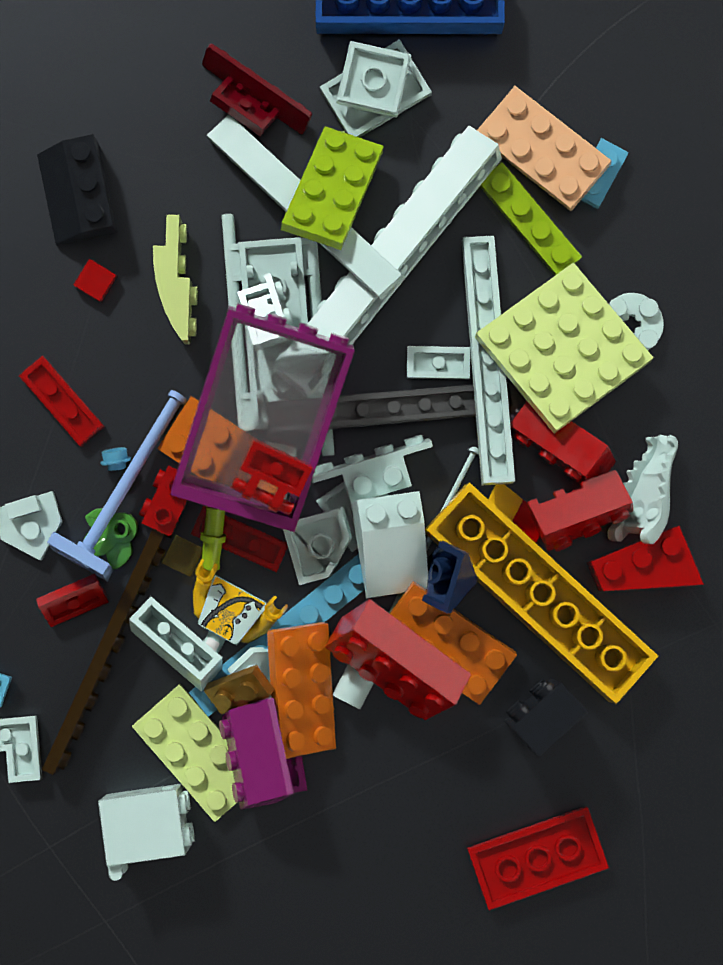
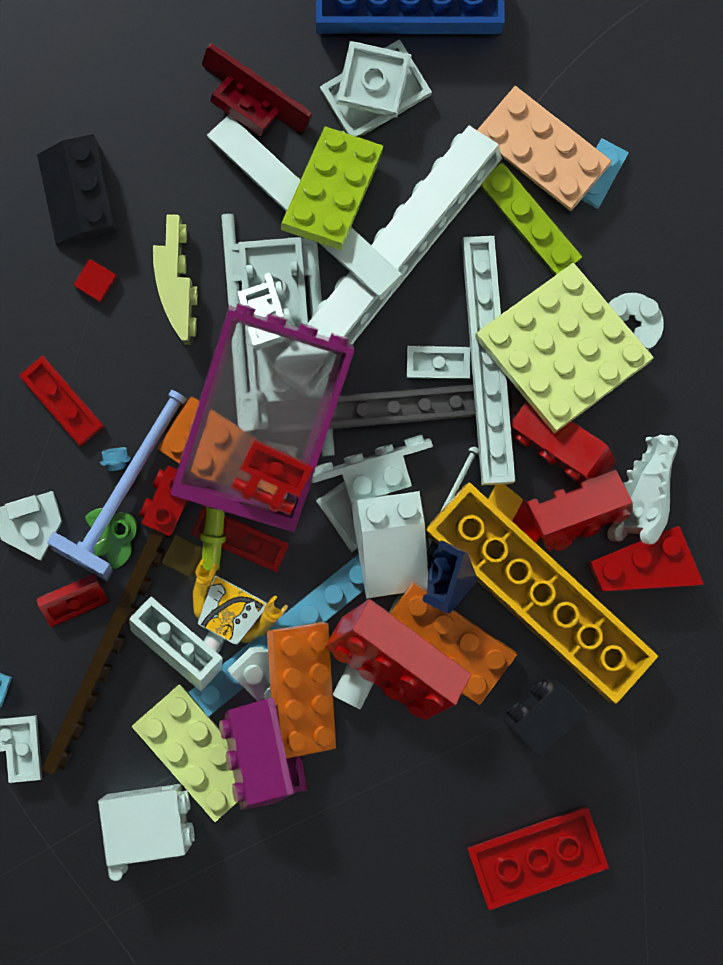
pearl gold plate [203,665,274,714] -> none
light aqua plate [283,507,352,585] -> none

